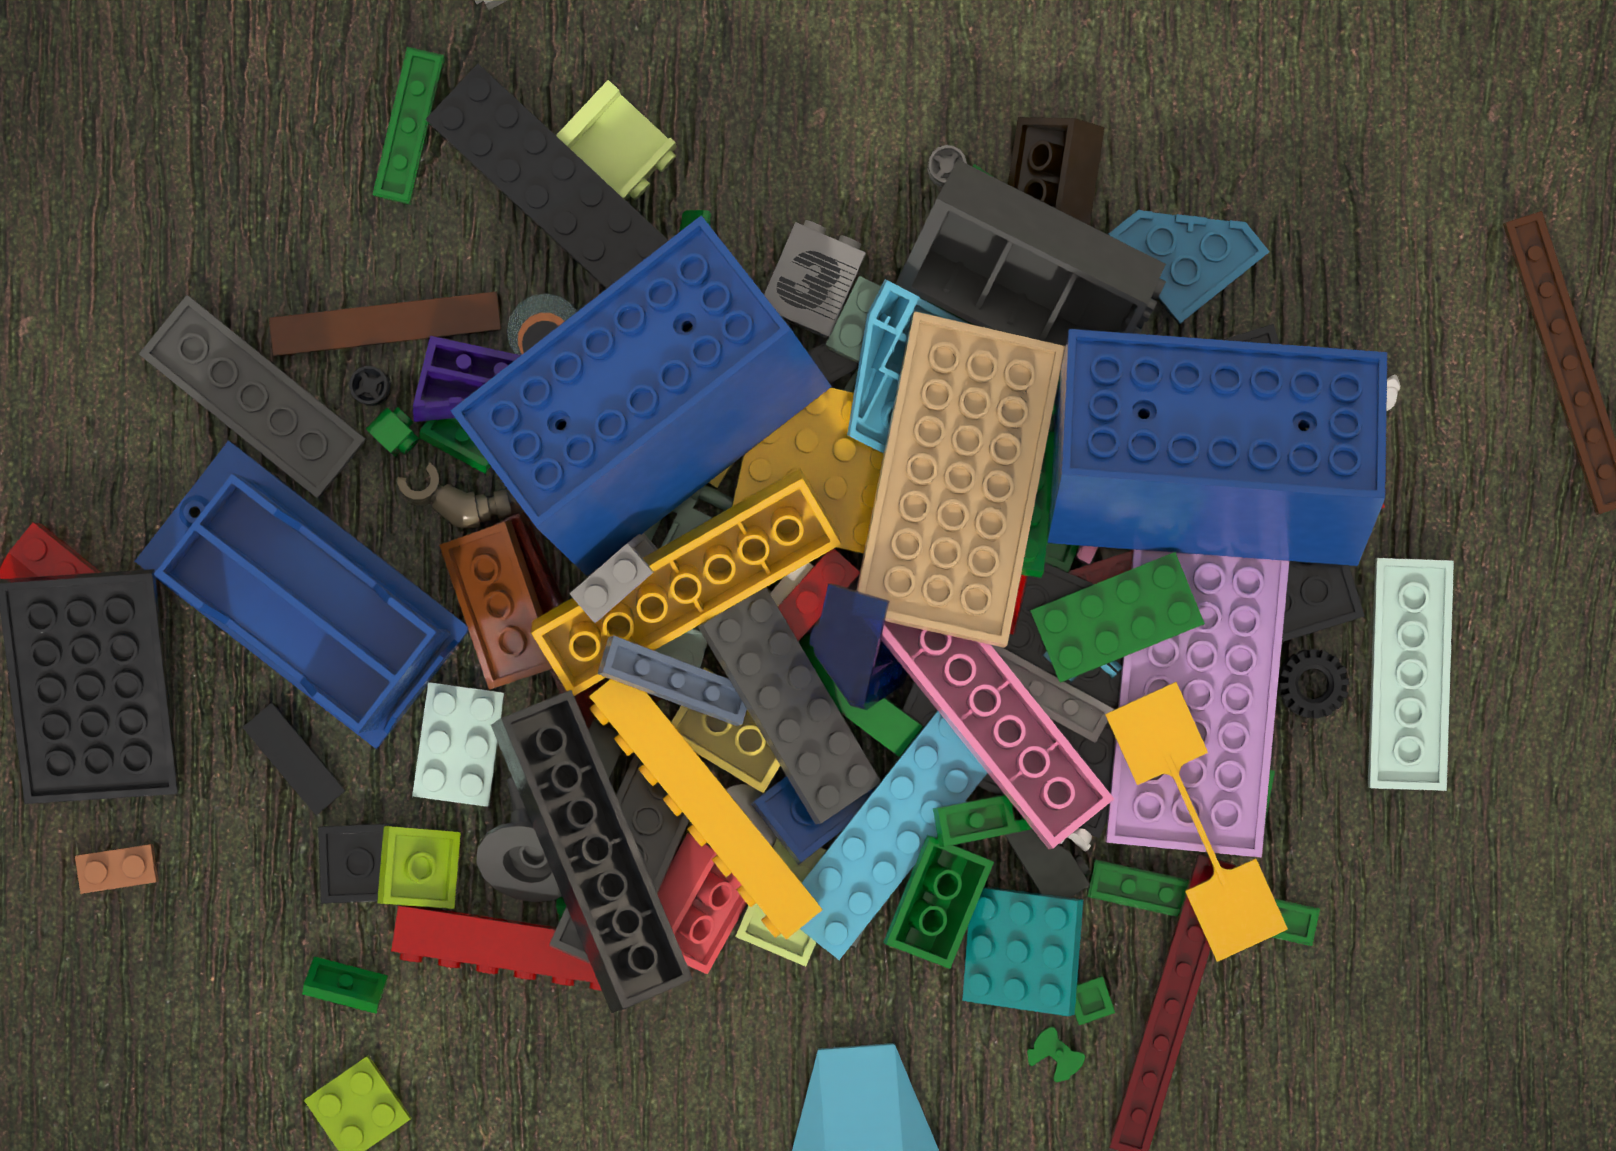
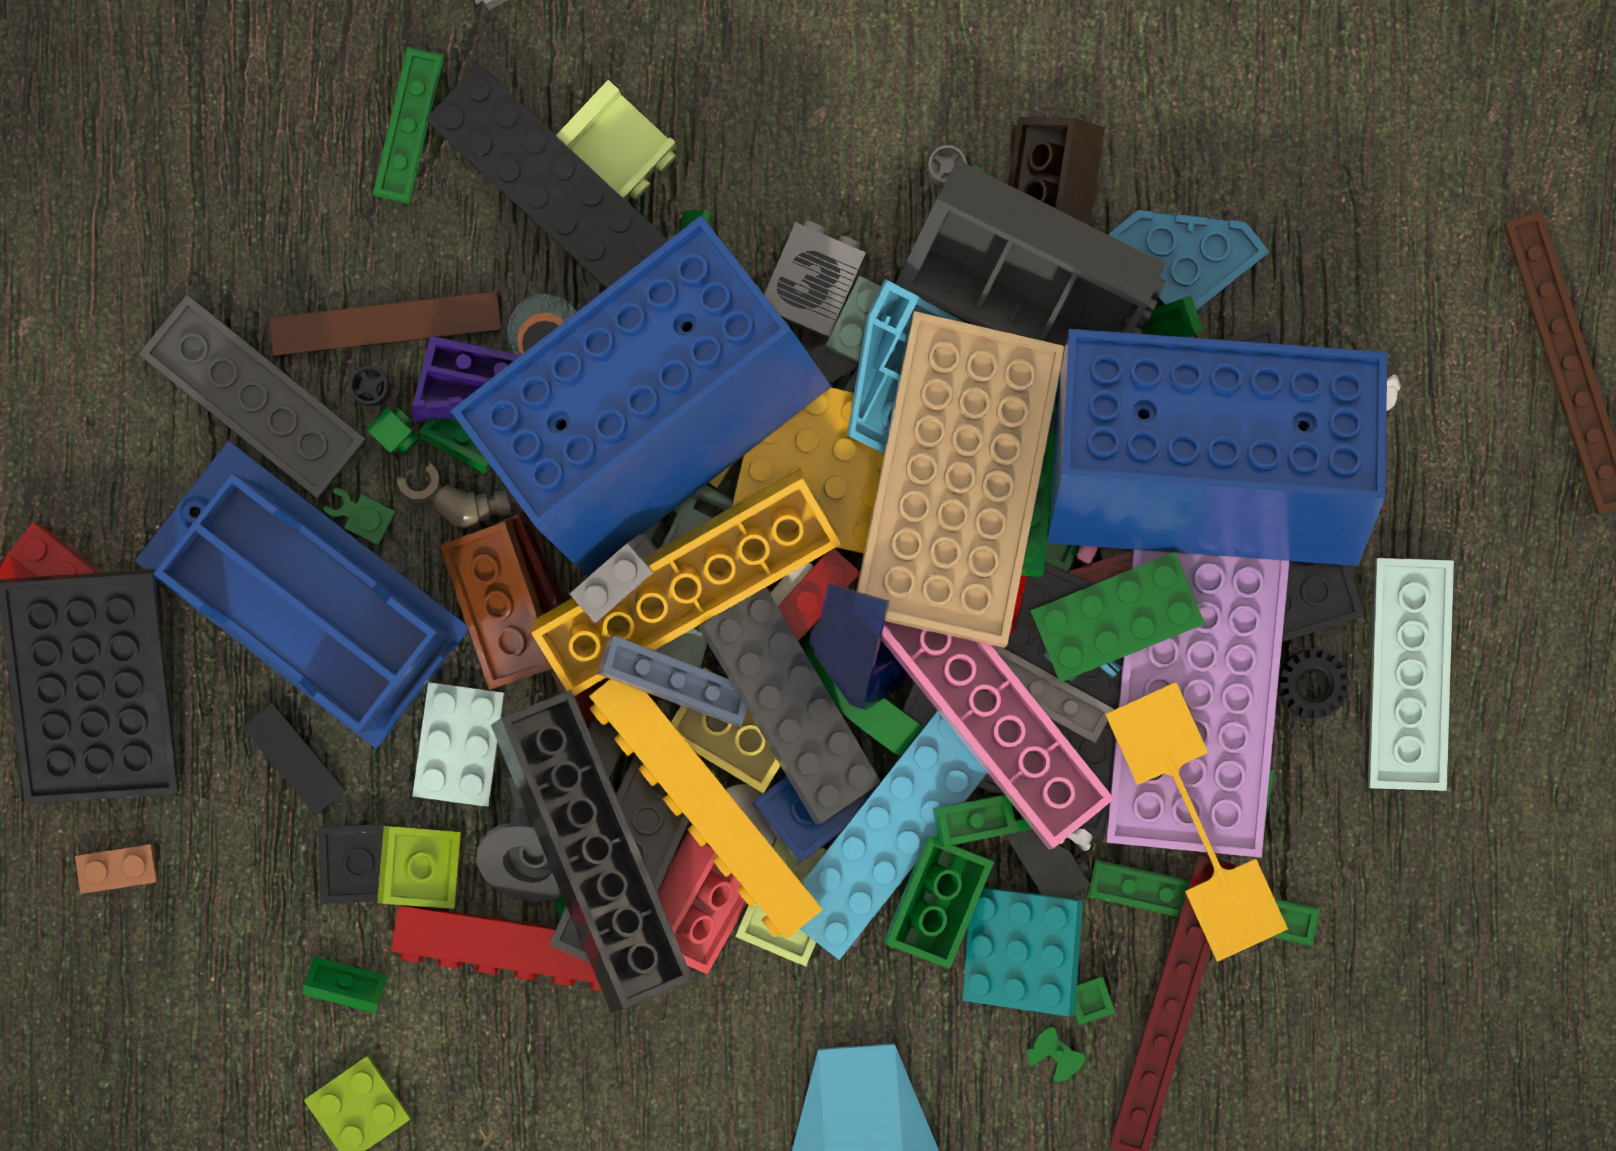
none -> green plate [323,488,397,546]
none -> green plate [1140,295,1204,338]

